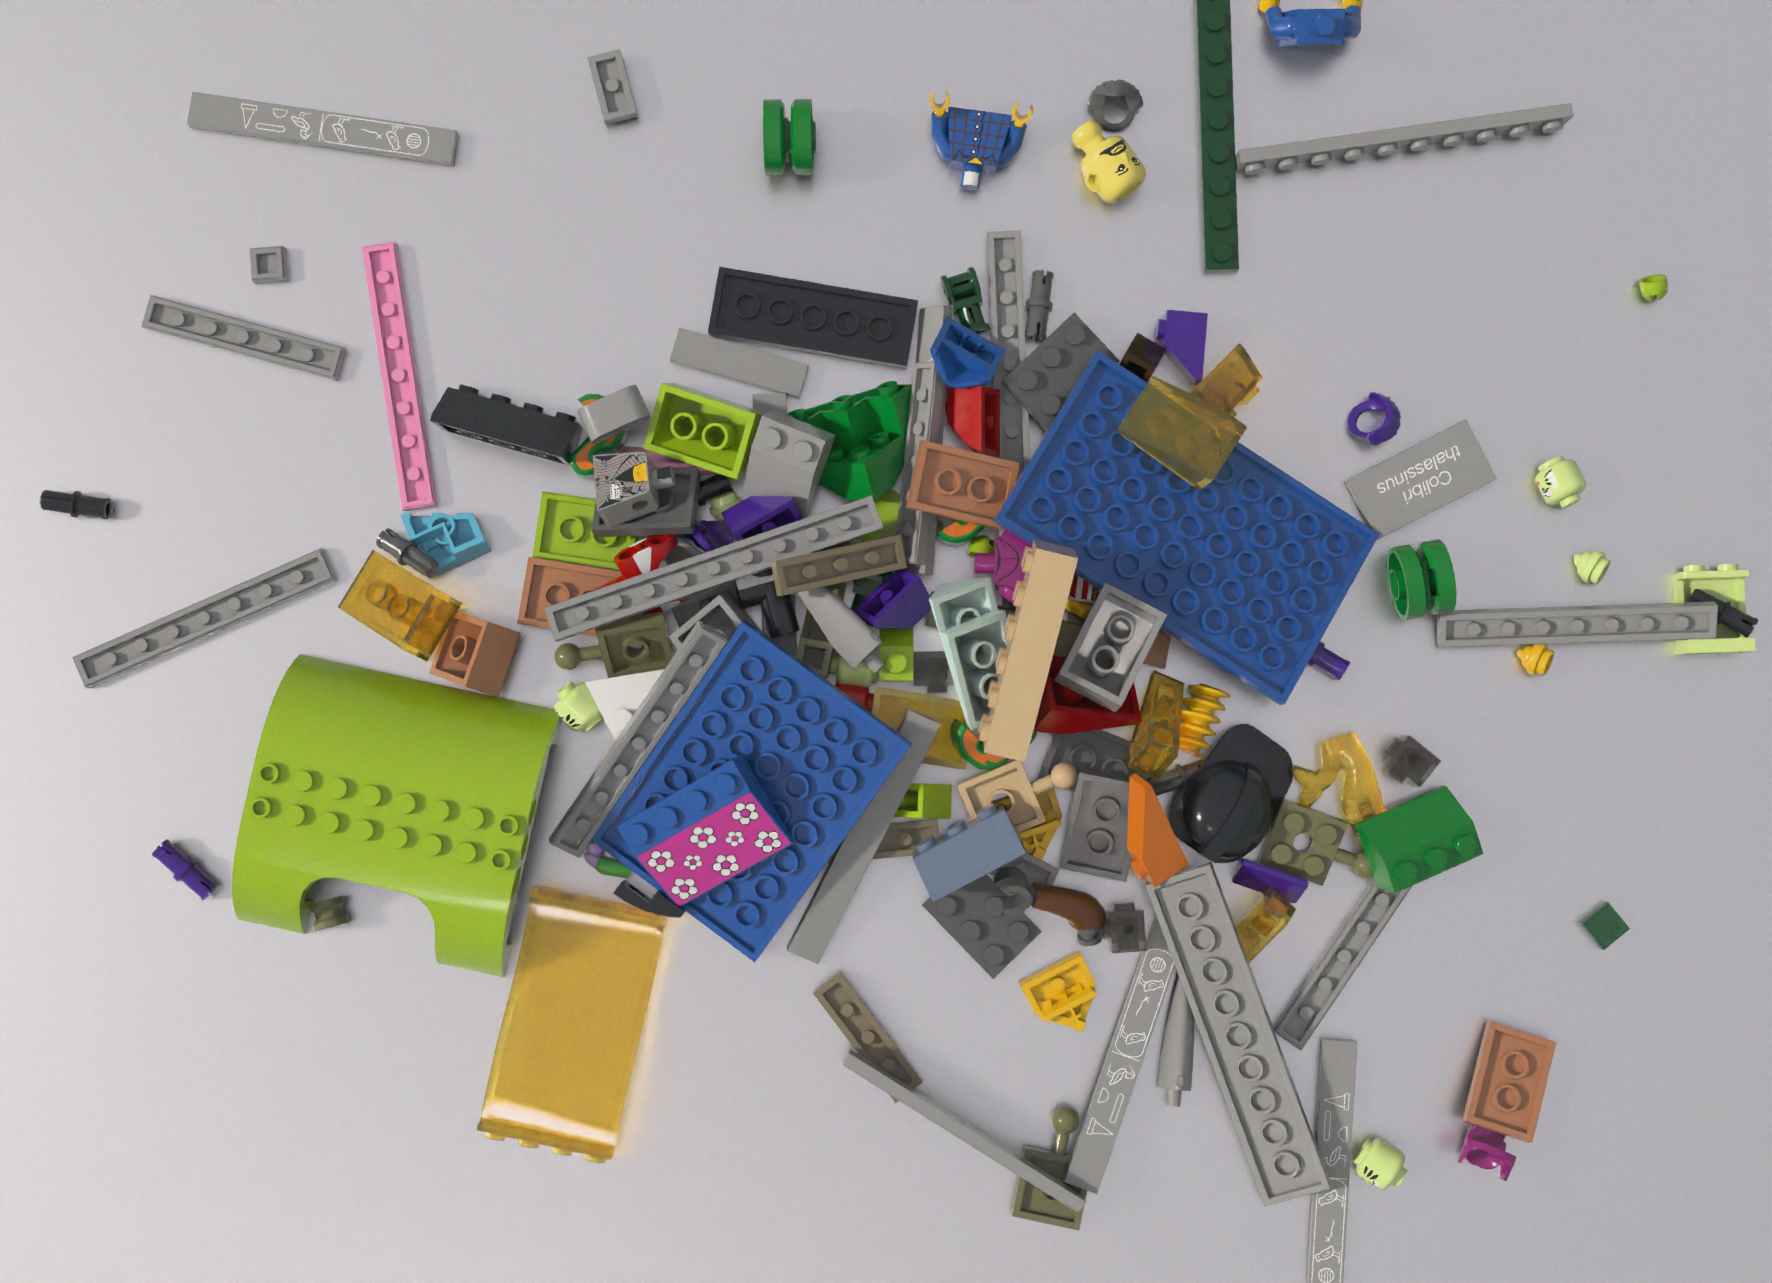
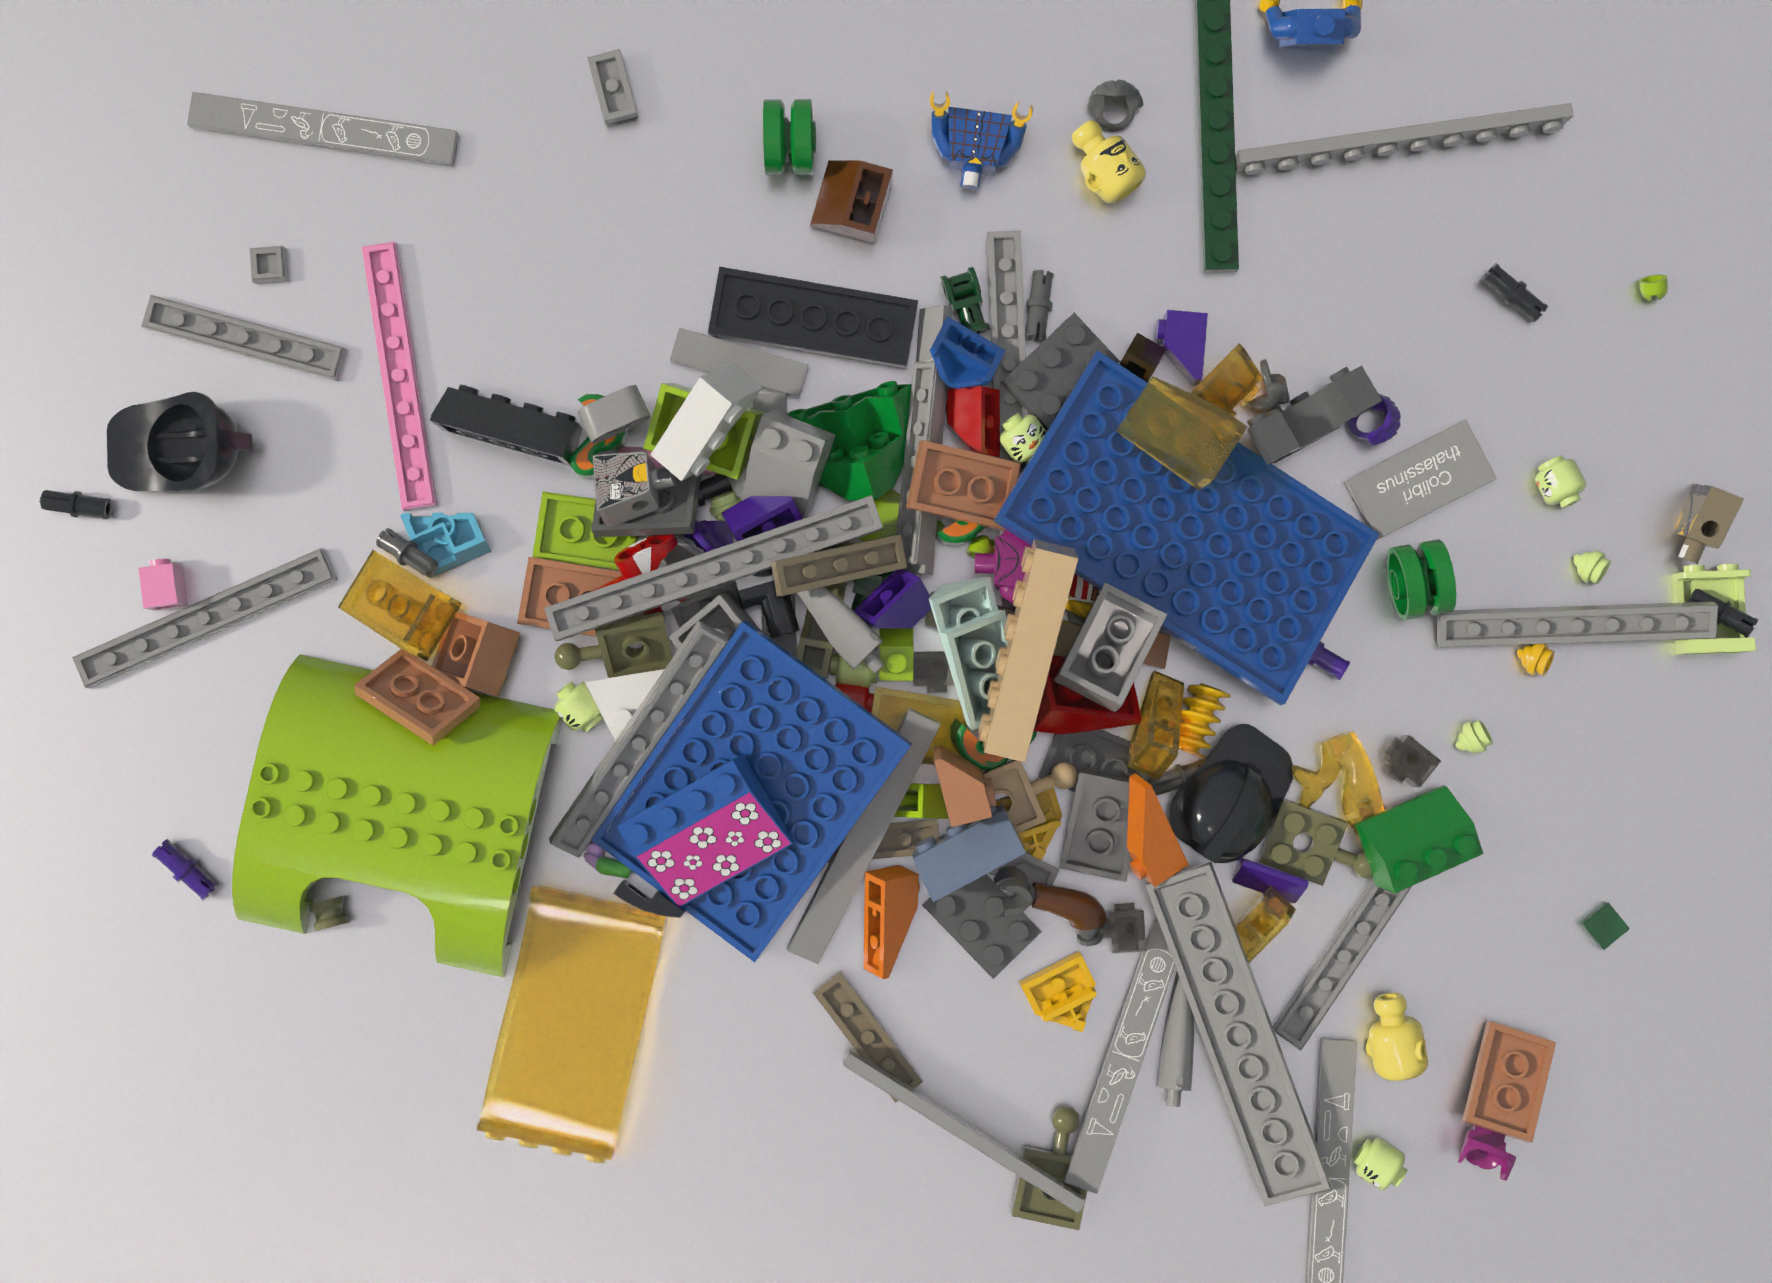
none -> black piece [107,392,252,492]
none -> bright pink brick [138,559,188,611]
none -> nougat plate [354,648,480,745]
none -> white wedge [651,362,763,481]
none -> reddish brown slope [810,160,893,243]
none -> orange slope [863,865,920,979]
none -> nougat slope [933,745,997,827]
none -> yellowish green head [1000,413,1047,464]
none -> dark grey brick [1247,365,1382,466]
none -> dark grey piece [1248,359,1290,411]
none -> light yellow piece [1366,992,1428,1081]
none -> yellowish green plate [1455,720,1493,753]
none -> black pin [1482,263,1548,322]
none -> dark tan torso [1674,484,1744,564]

